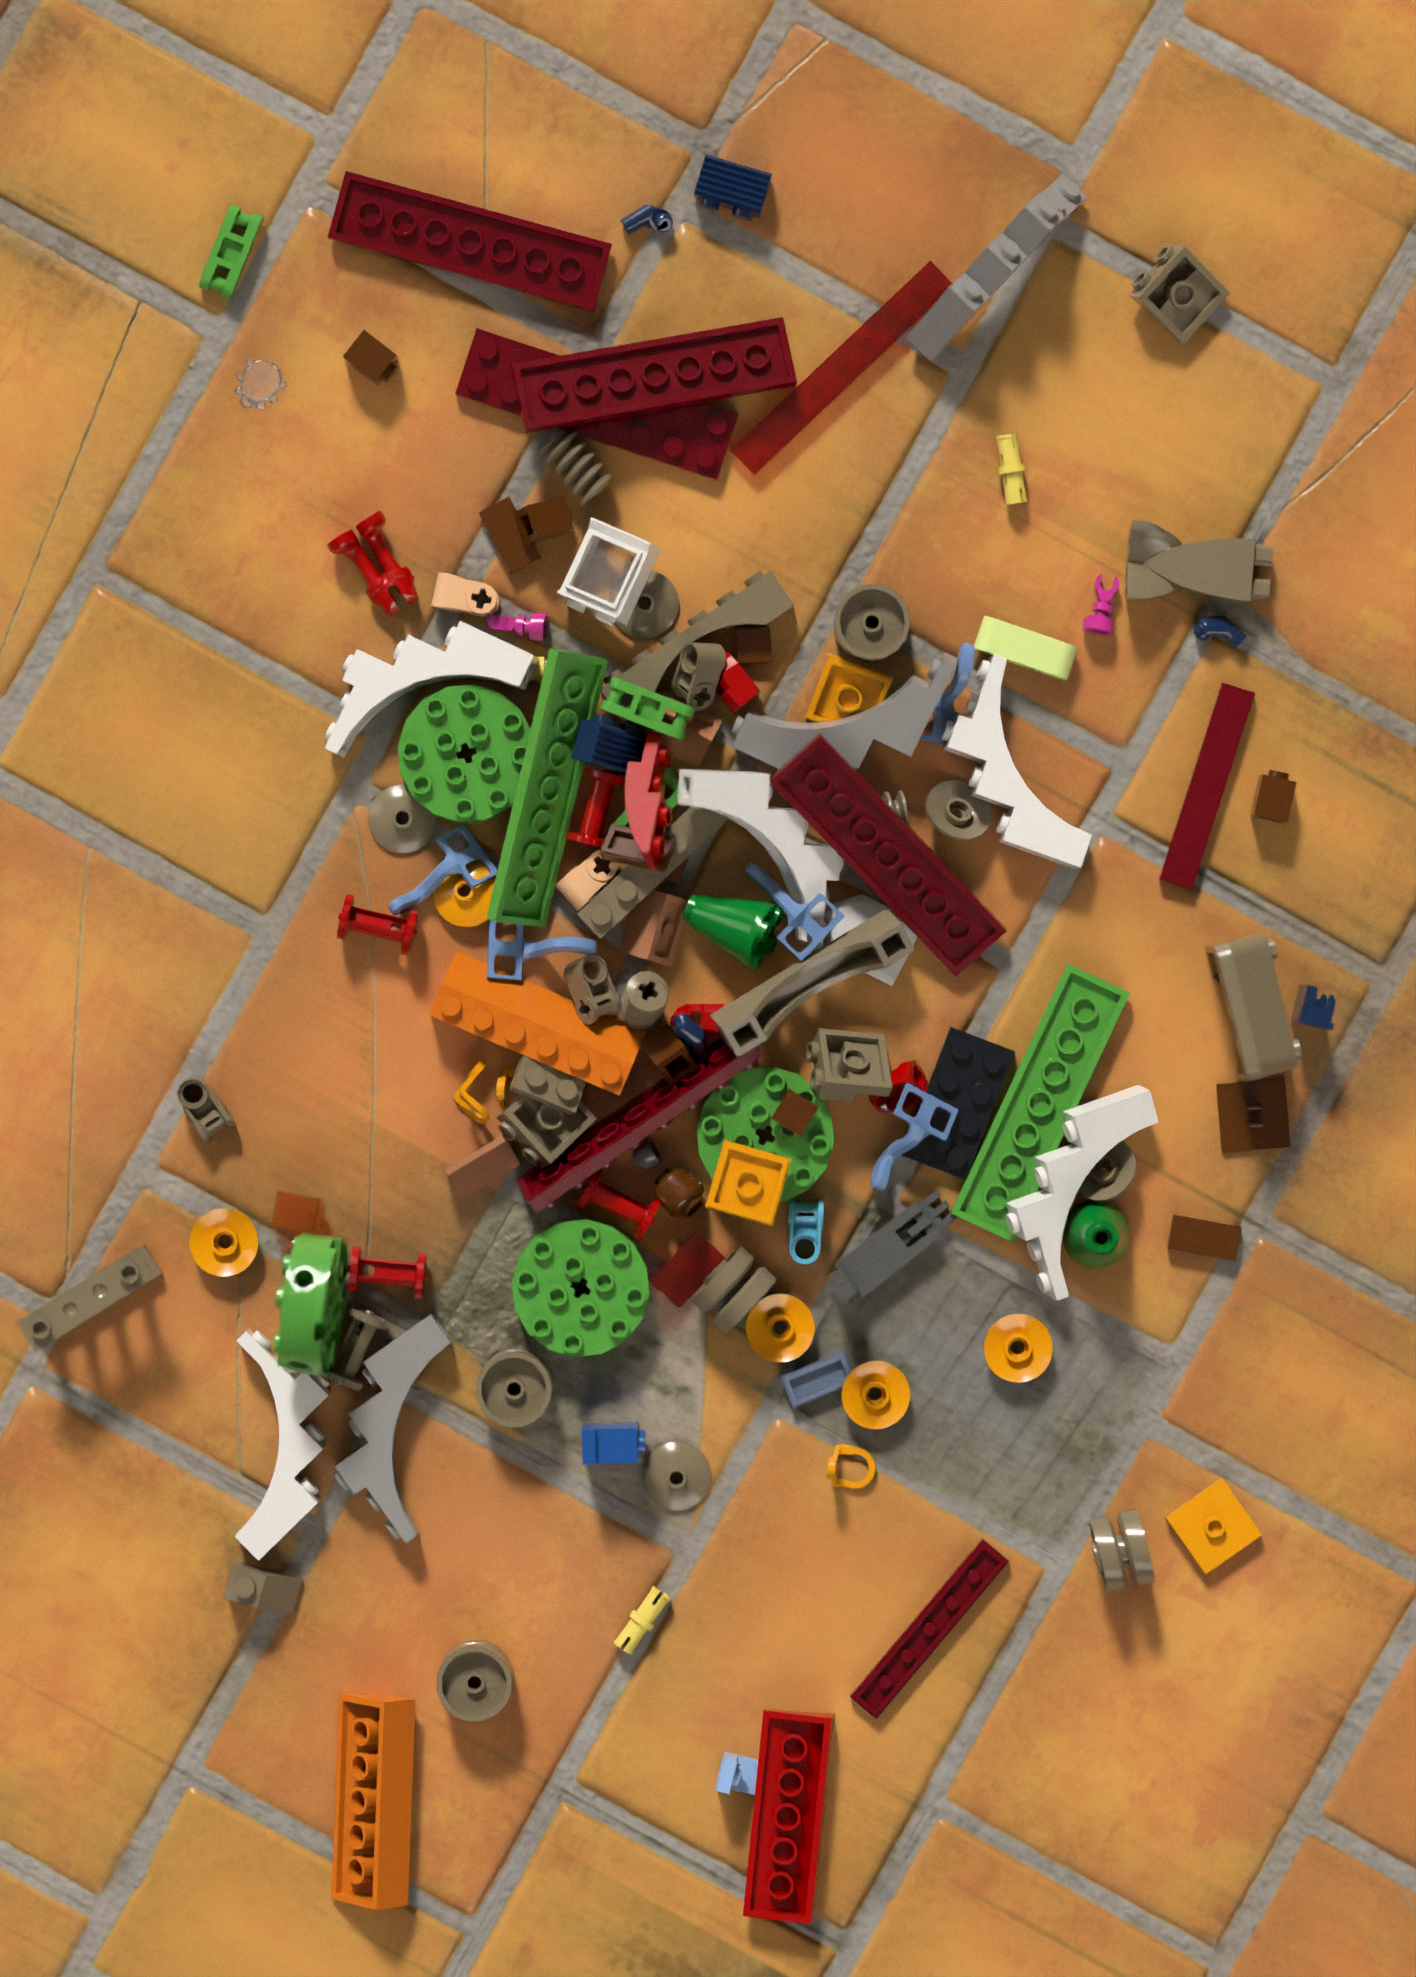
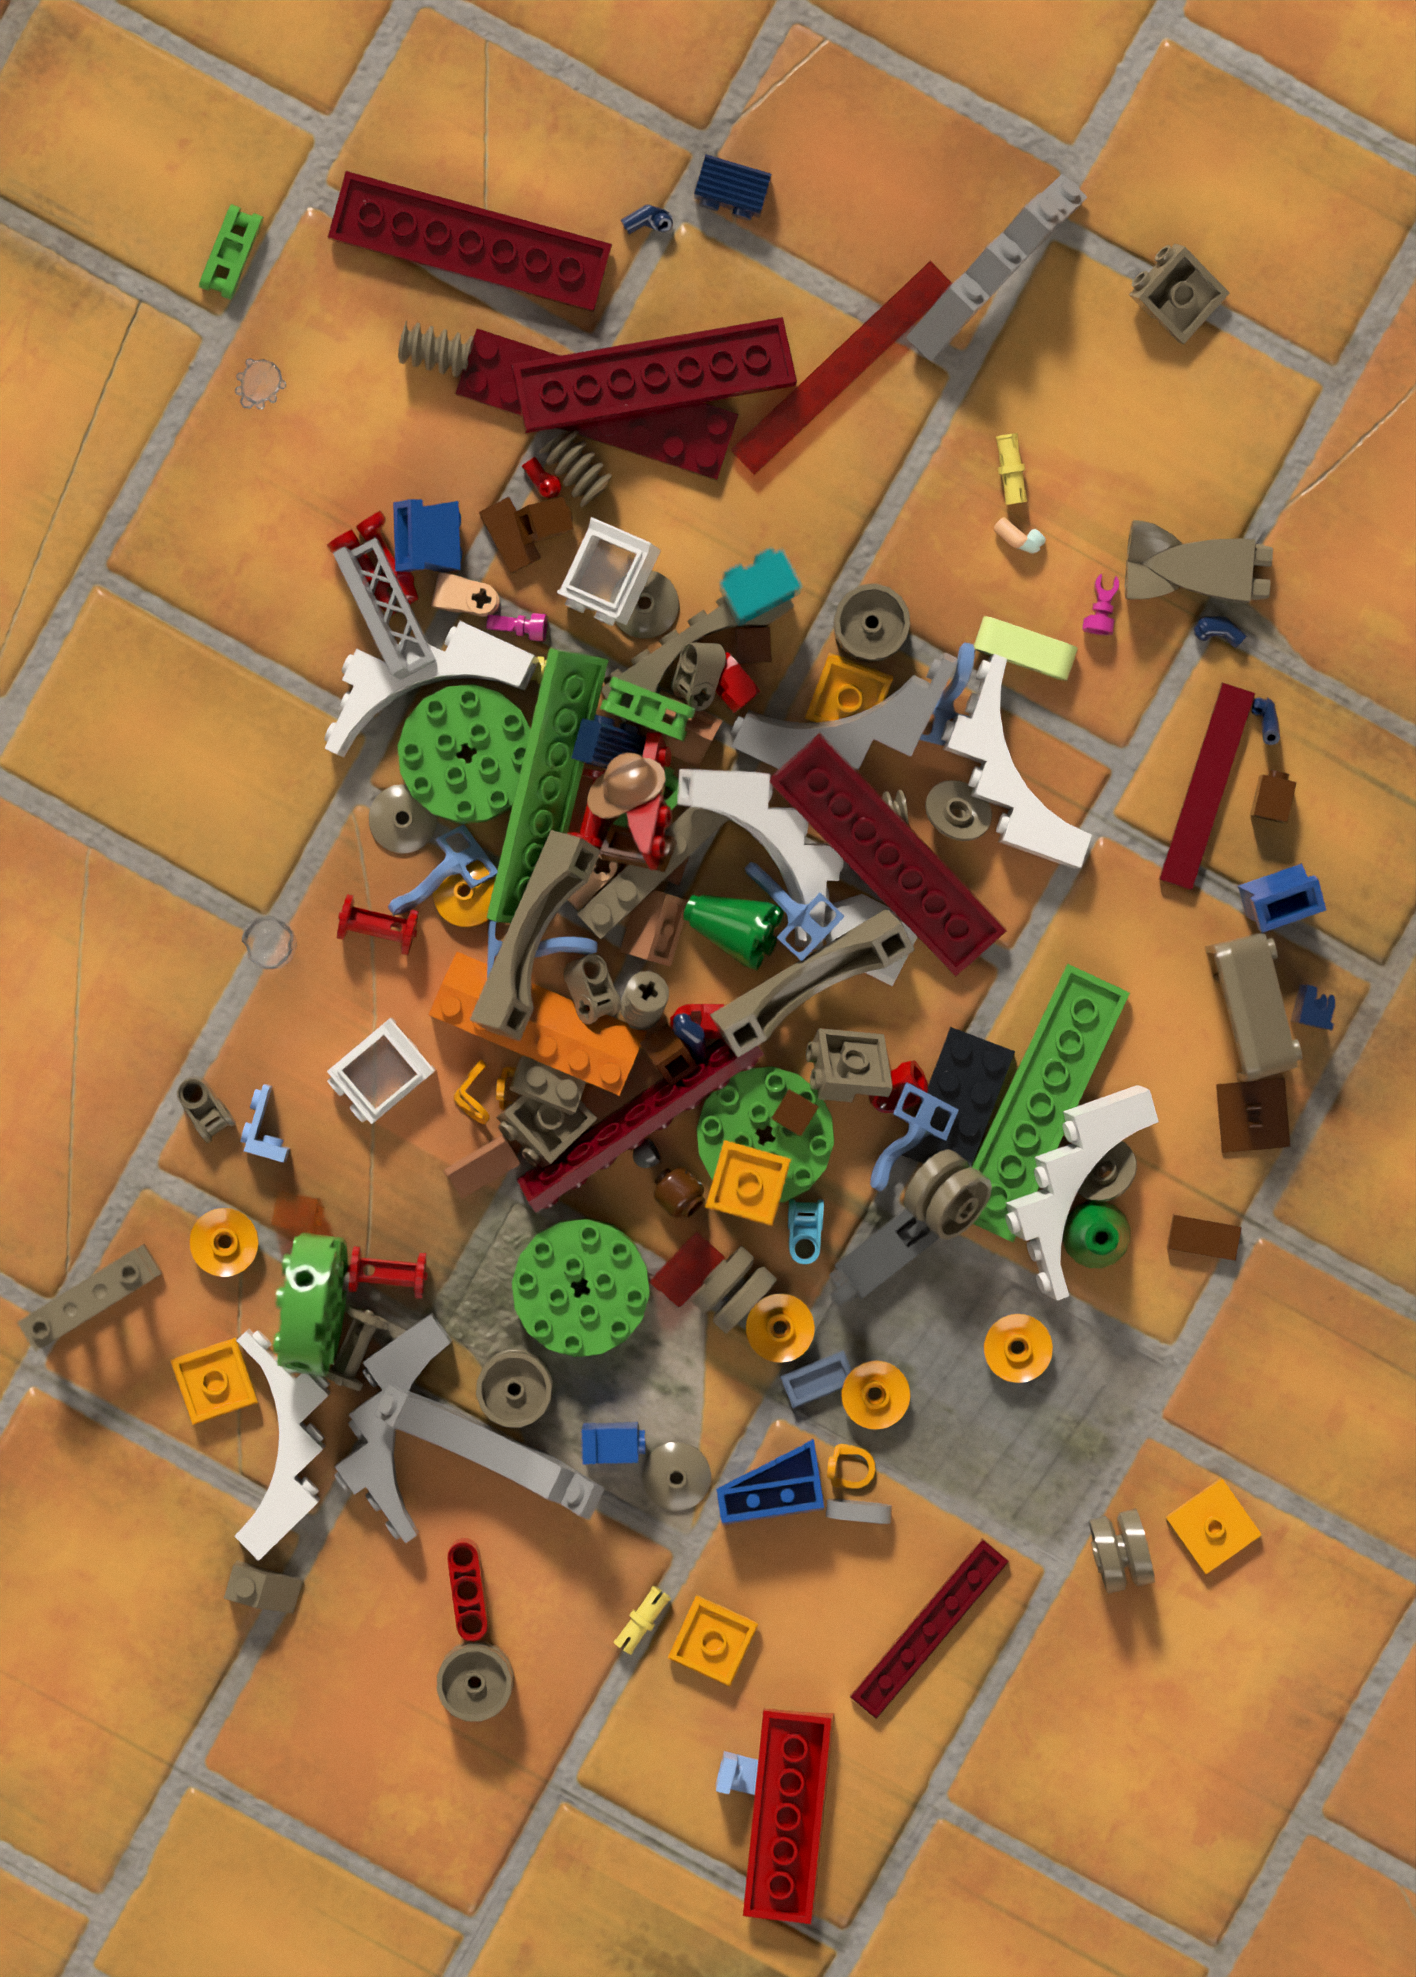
orange slope [331,1693,416,1910] -> none
reddish brown brick [343,330,399,386] -> none
red hose [576,1169,661,1241] -> none
none -> light orange plate [170,1337,259,1425]
none -> light blue bracket [240,1084,290,1163]
none -> clear hair [242,915,297,970]
none -> window [327,1018,436,1124]
none -> light grey fence [333,538,436,680]
none -> light grey arch [374,1384,605,1520]
none -> blue hips [393,499,462,573]
none -> dark tan piece [398,320,474,377]
none -> red beam [447,1538,489,1641]
none -> dark tan arch [470,830,600,1041]
none -> red arm [522,457,562,498]
none -> medium nougat piece [587,753,665,818]
none -> light orange plate [667,1594,759,1687]
none -> blue wedge [716,1439,824,1525]
none -> teal brick [719,547,802,626]
none -> light grey beam [825,1499,892,1524]
none -> dark tan wheel [903,1149,992,1240]
none -> arm [994,517,1046,554]
none -> blue hips [1238,863,1326,933]
none -> dark blue arm [1251,697,1280,745]

